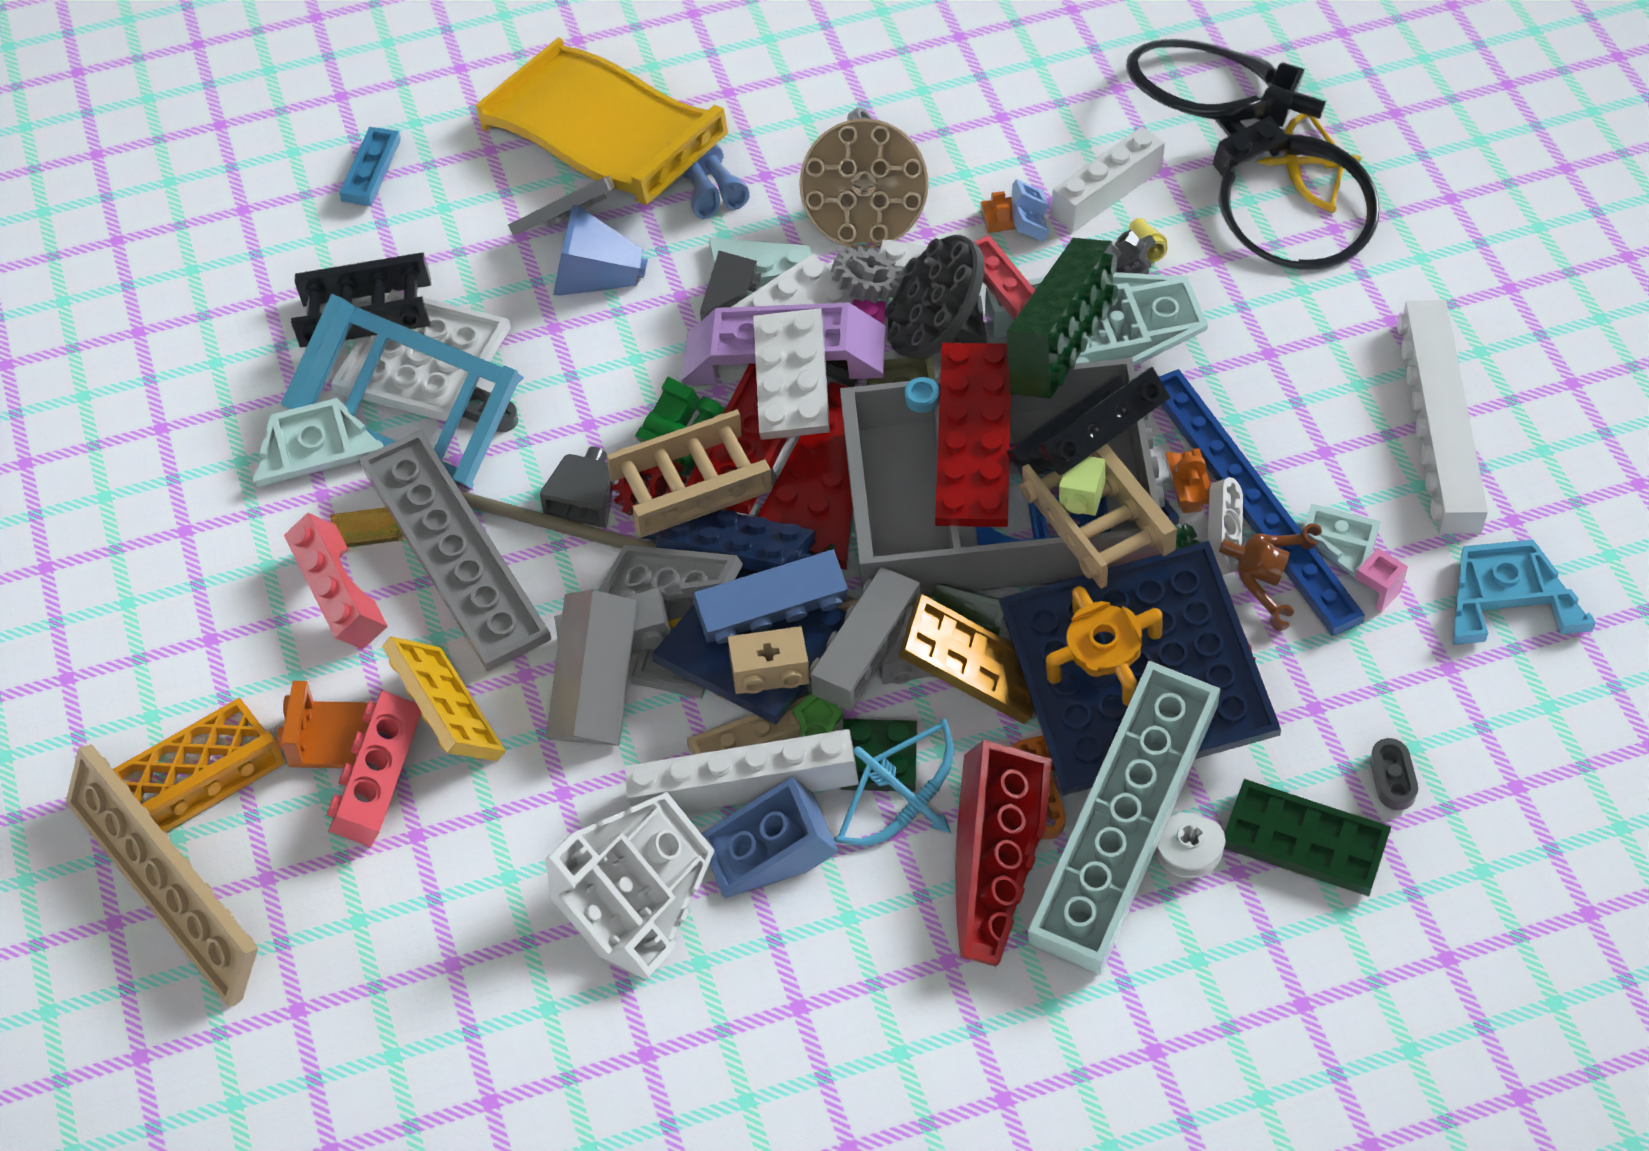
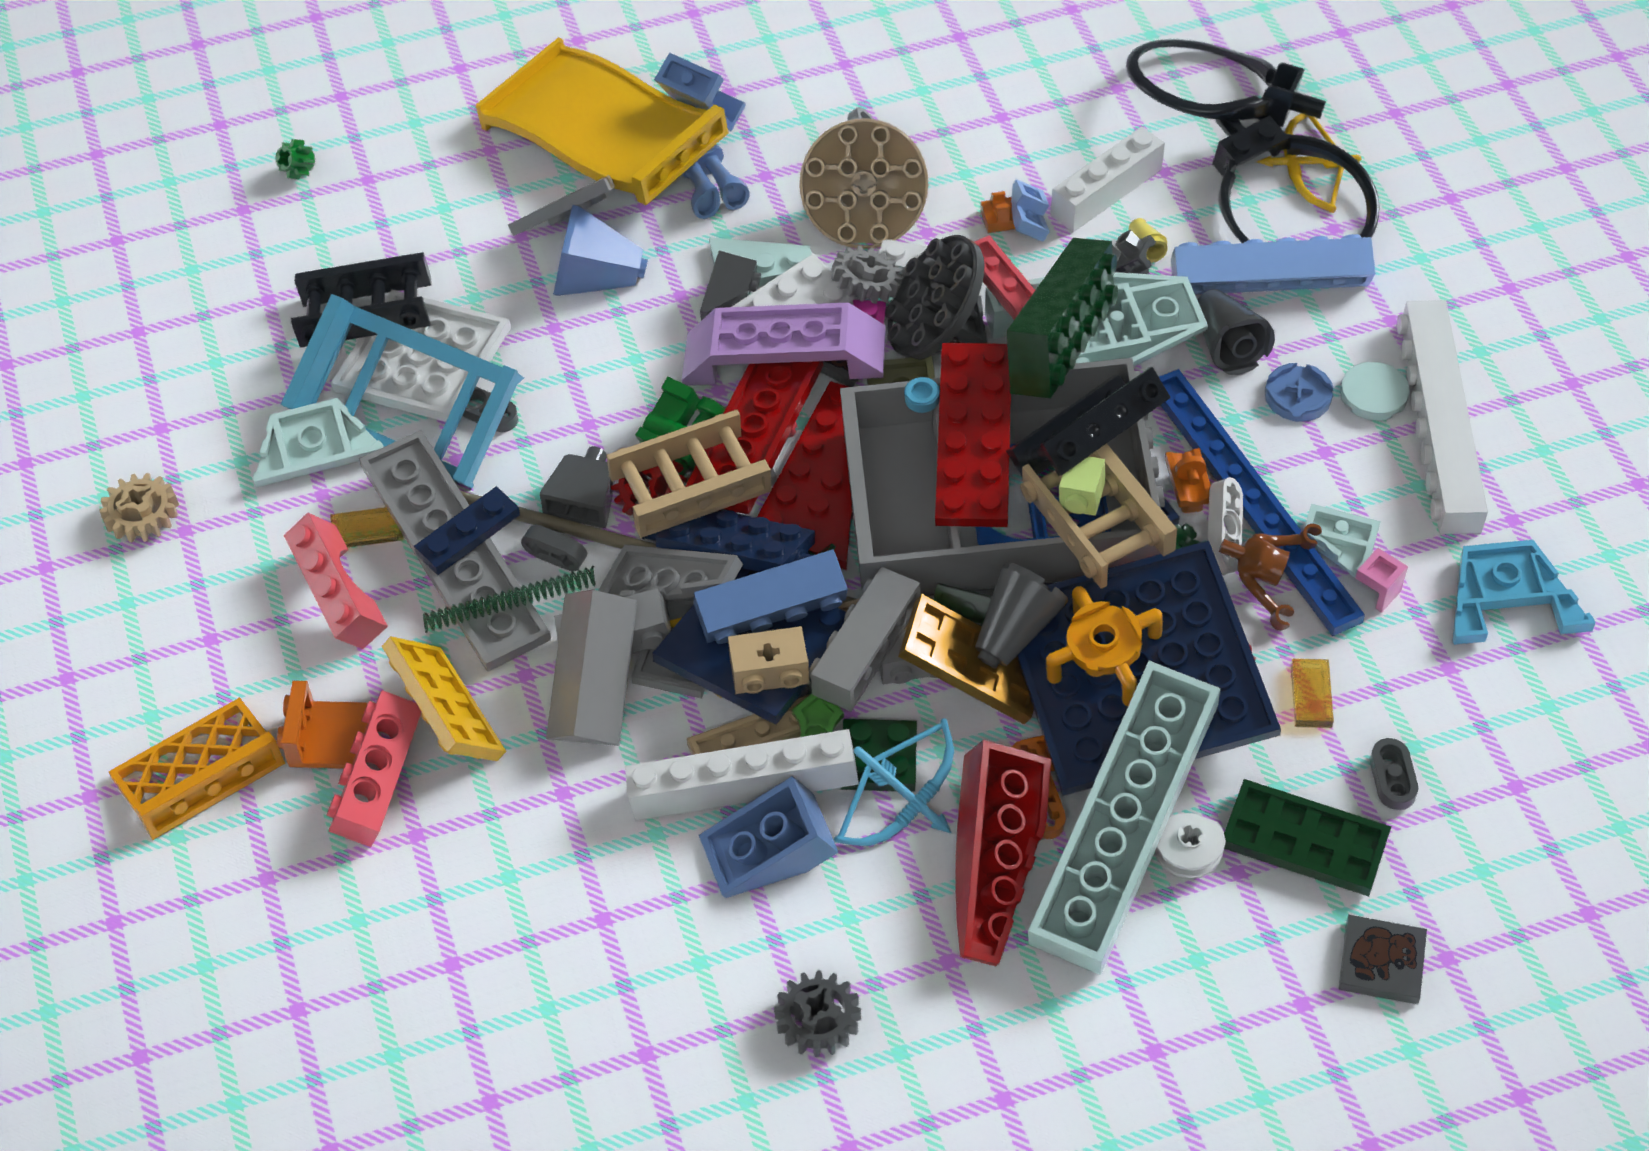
tan plate [65,744,258,1007] -> none
dark azure plate [339,127,401,206] -> none
white wedge [545,792,715,979] -> none
white plate [753,308,830,440] -> none
none -> tan gear [99,473,179,543]
none -> green gear [276,139,315,179]
none -> dark blue plate [414,486,520,575]
none -> clear green piece [423,565,596,633]
none -> dark grey beam [521,524,588,571]
none -> medium blue panel [654,52,746,131]
none -> dark grey gear [774,970,861,1057]
none -> dark grey cone [975,562,1069,669]
none -> light blue brick [1170,234,1375,295]
none -> dark grey cone [1197,289,1275,375]
none -> medium blue tile [1264,363,1333,422]
none -> clear yellow tile [1290,658,1334,728]
none -> tile [1338,914,1427,1005]
none -> light aqua tile [1340,362,1410,420]

